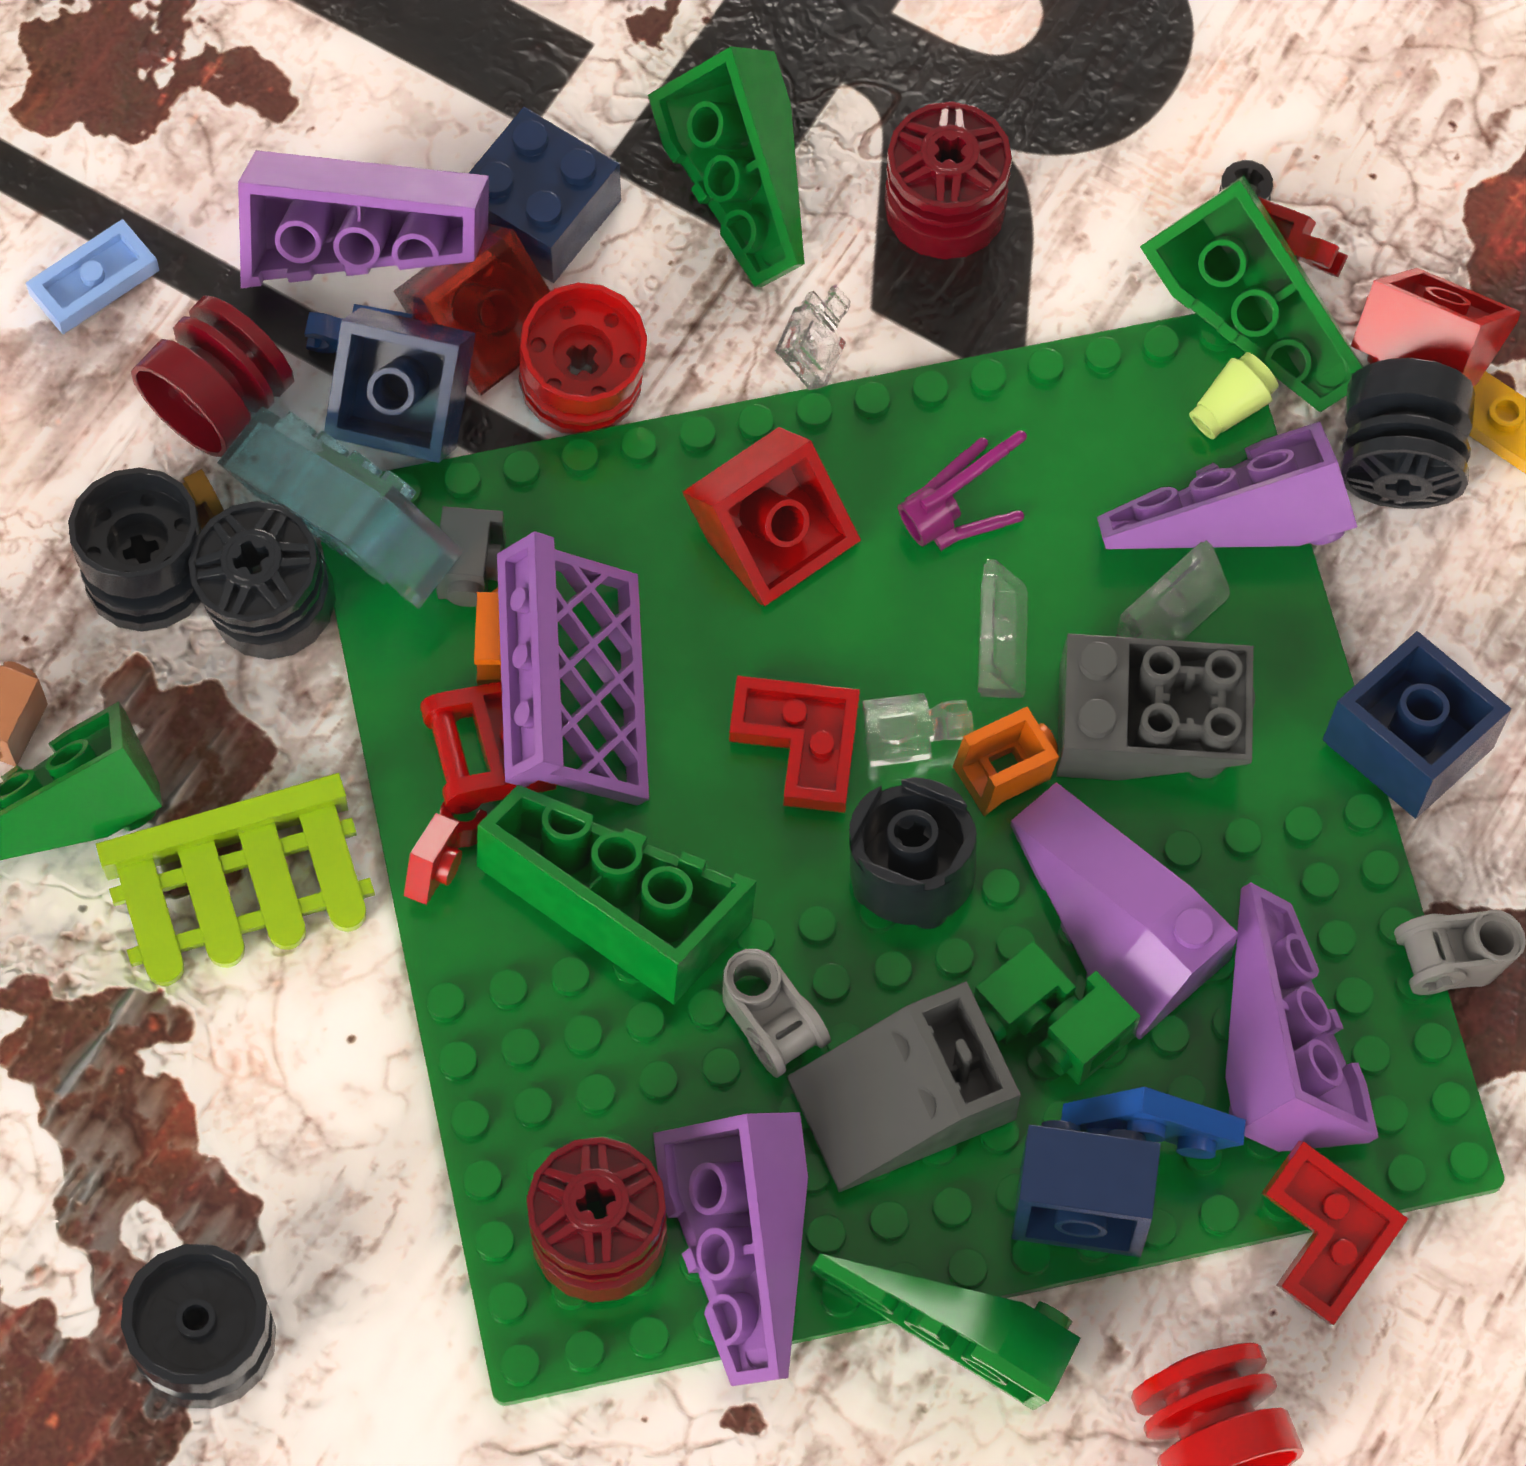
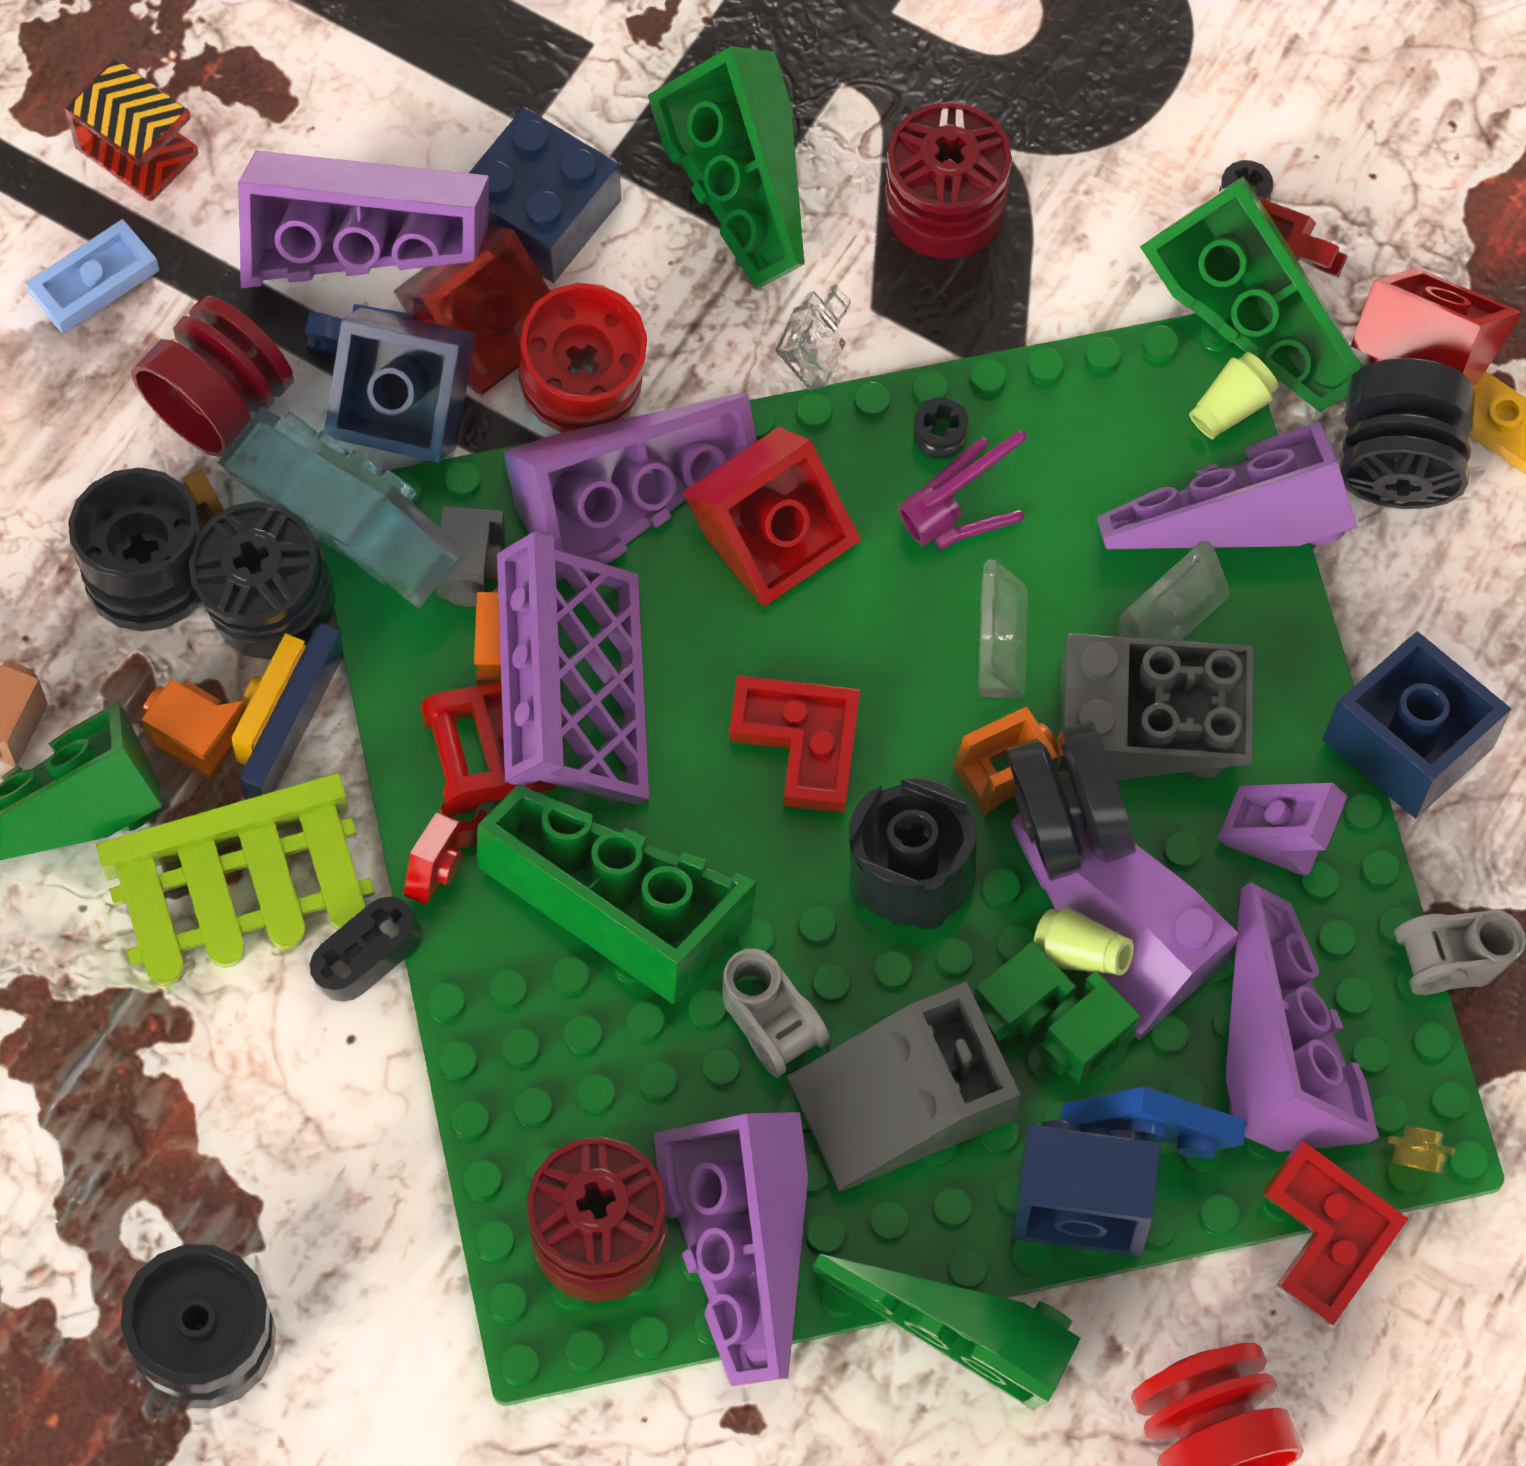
clear plate [863,693,974,767] -> none
none -> piece [64,57,199,201]
none -> orange window [141,679,245,780]
none -> yellow plate [231,633,306,765]
none -> dark blue tile [240,623,344,800]
none -> black beam [310,897,421,1002]
none -> medium lavender wedge [504,393,757,580]
none -> black bush [914,397,968,458]
none -> black wheel [1006,720,1136,881]
none -> yellowish green cone [1034,907,1134,976]
none -> medium lavender slope [1218,783,1347,875]
none -> clear yellow plate [1388,1126,1456,1173]

